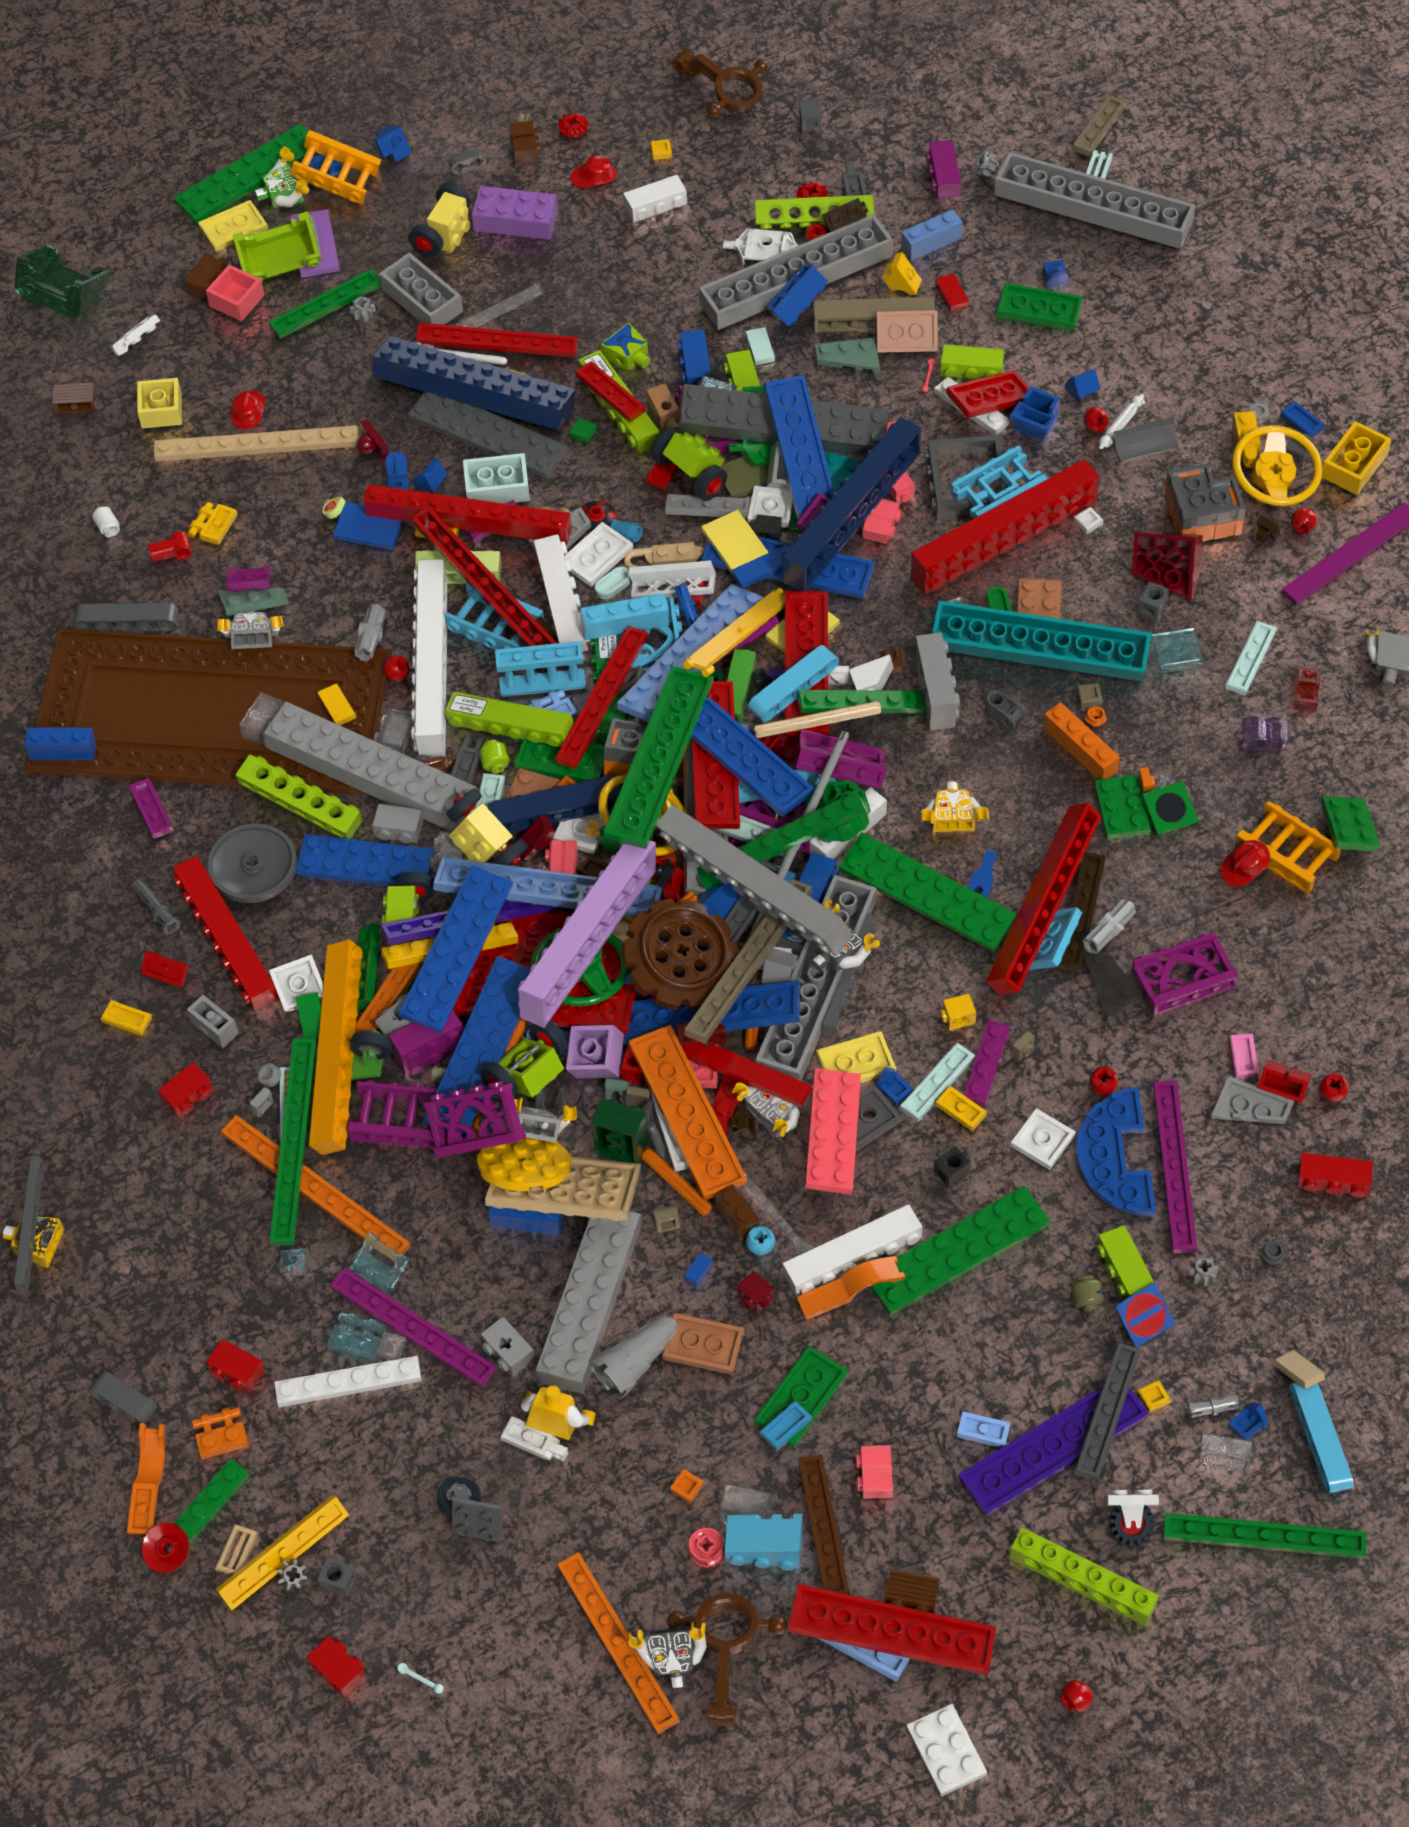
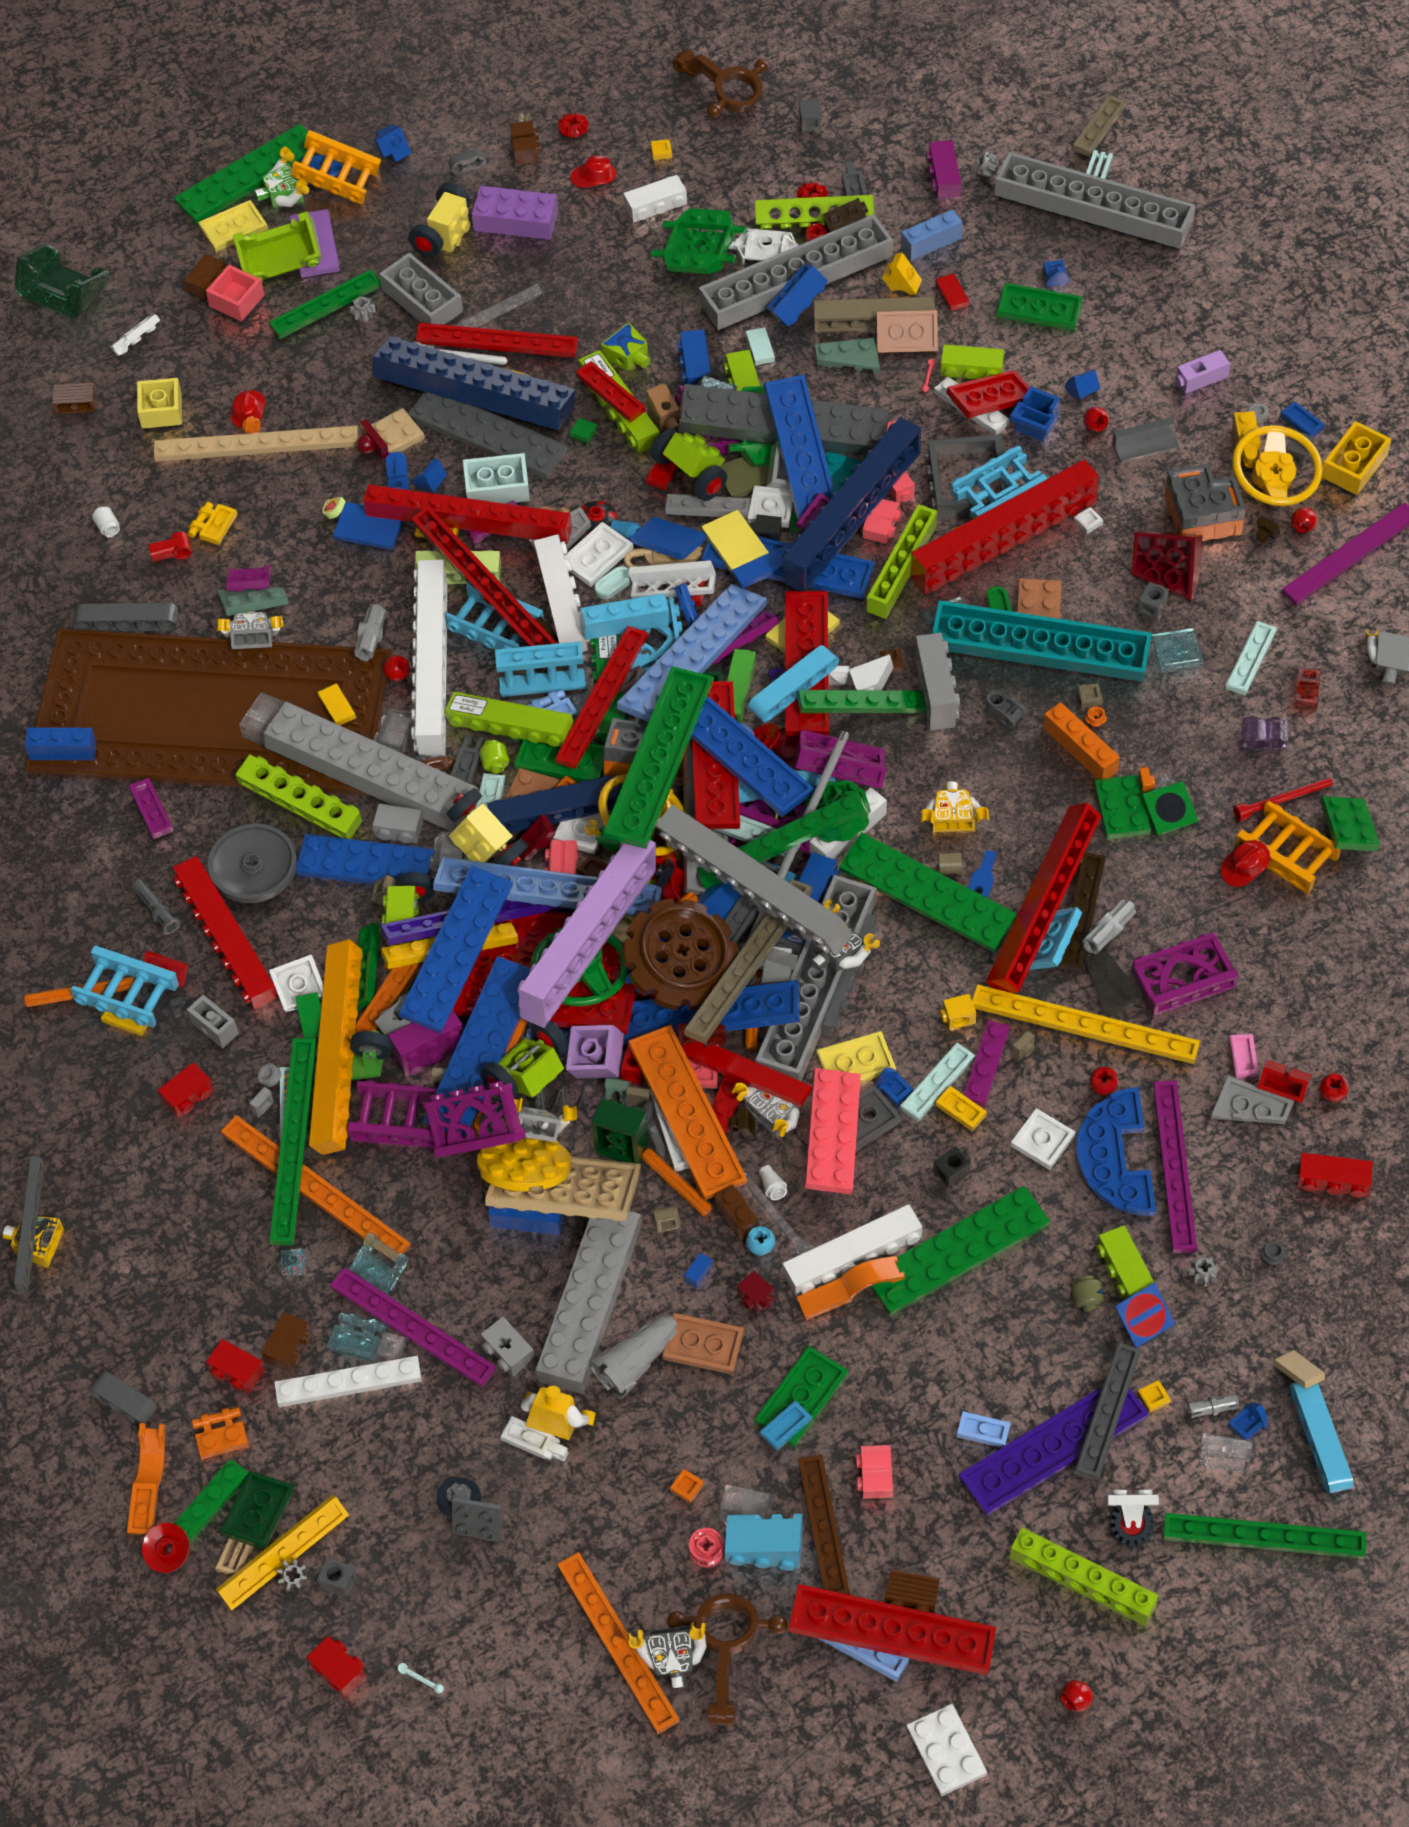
yellow piece [683,588,785,677] -> none
black tile [751,668,771,691] -> none
tan axle [754,701,881,738] -> none
white wheel [1098,394,1145,450] -> none
none -> orange axle [24,977,135,1007]
none -> medium azure fence [70,946,179,1027]
none -> dark green tile [220,1471,296,1550]
none -> orange plate [243,416,260,434]
none -> reddish brown piece [262,1312,313,1373]
none -> tan plate [371,408,425,453]
none -> dark tan brick [371,875,396,905]
none -> blue tile [631,517,706,560]
none -> green piece [651,208,747,274]
none -> white cone [759,1165,787,1200]
none -> lime brick [867,504,937,619]
none -> dark tan brick [938,853,962,875]
none -> yellow plate [972,984,1200,1064]
none -> lavender brick [1175,350,1230,394]
none -> red piece [1233,777,1333,822]

